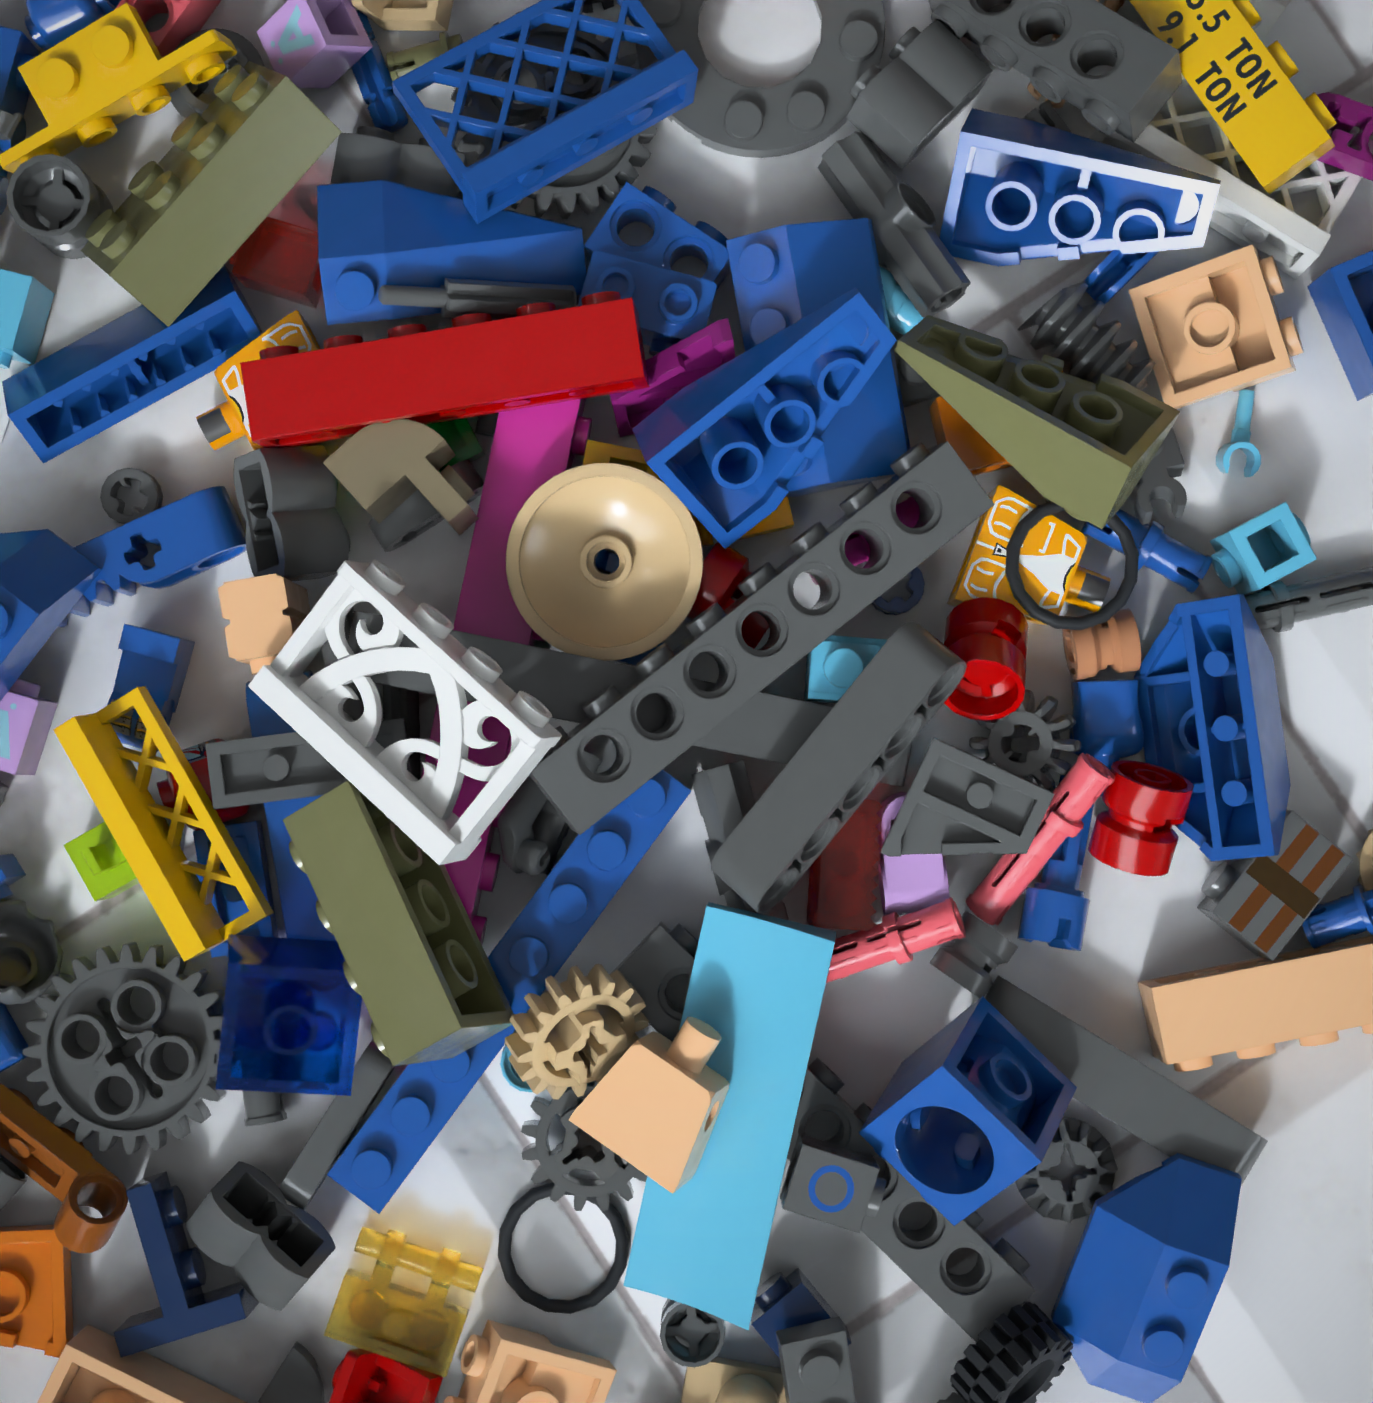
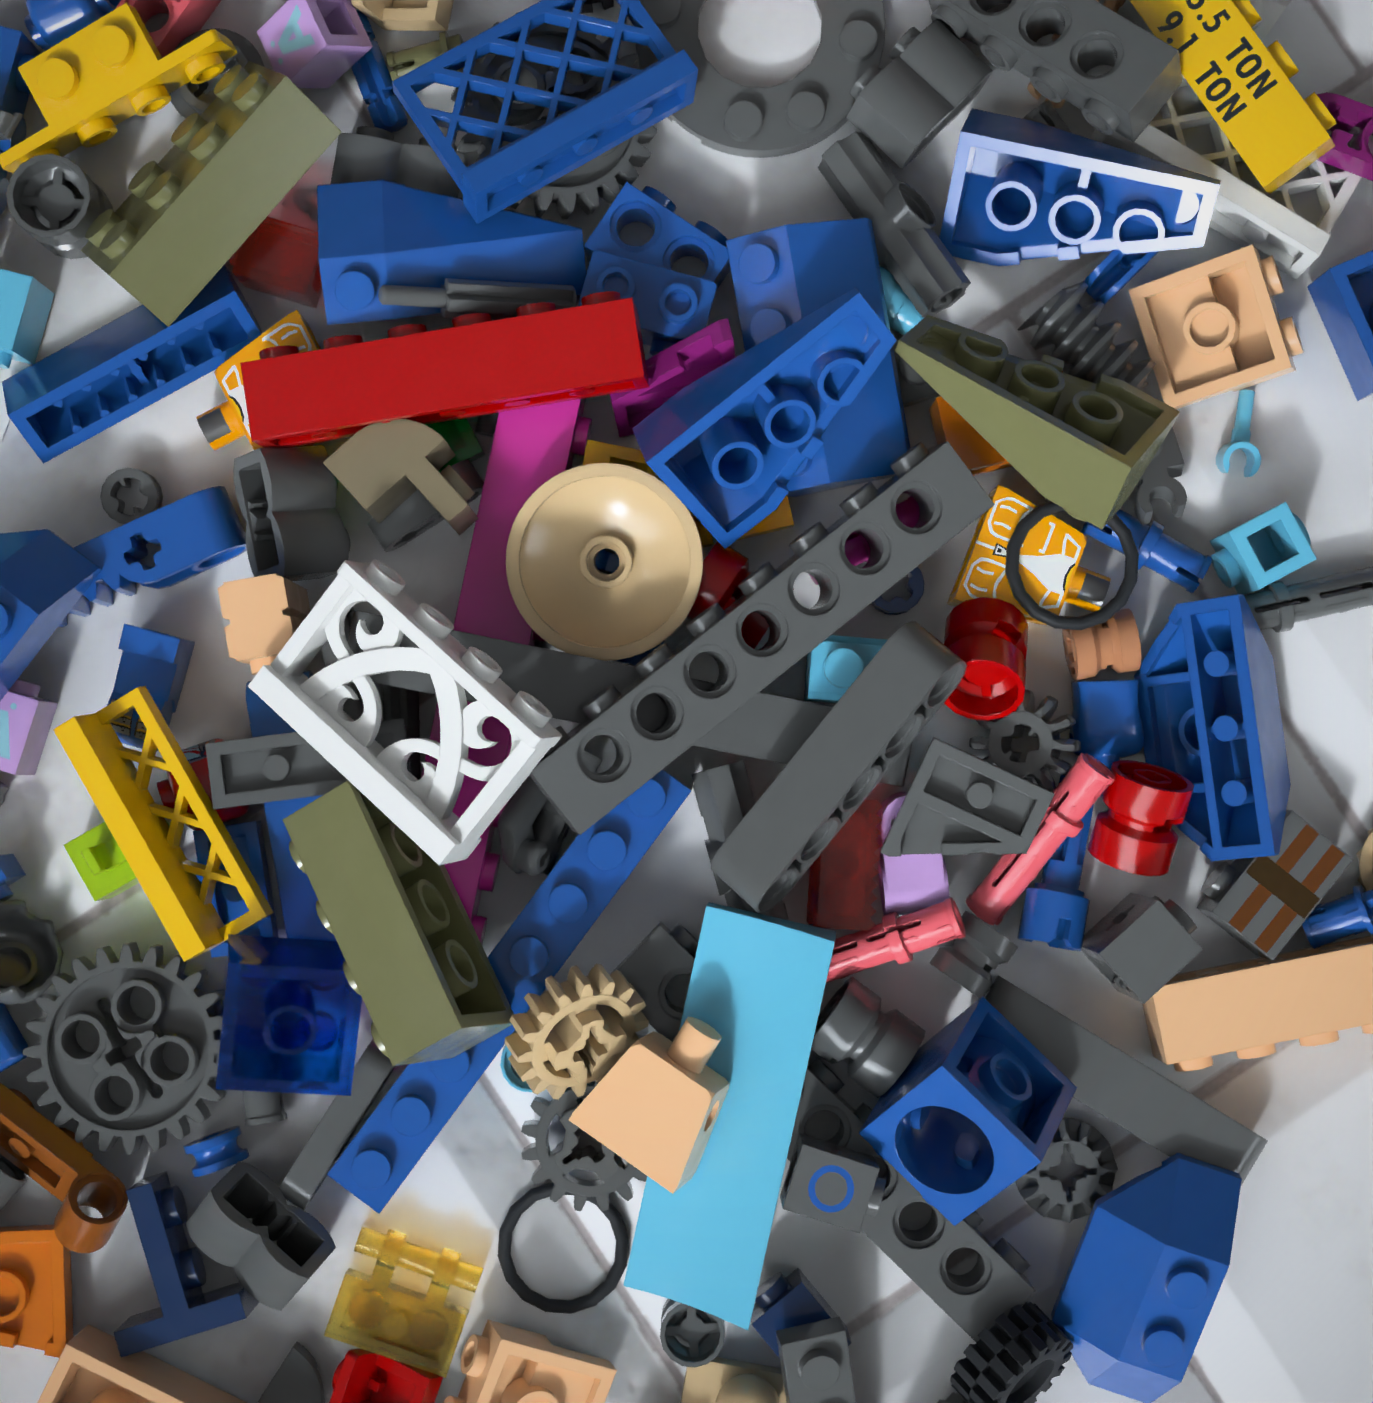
none -> blue bush [183,1126,249,1177]
none -> dark grey wheel [811,977,926,1098]
none -> dark grey brick [1081,893,1203,1004]

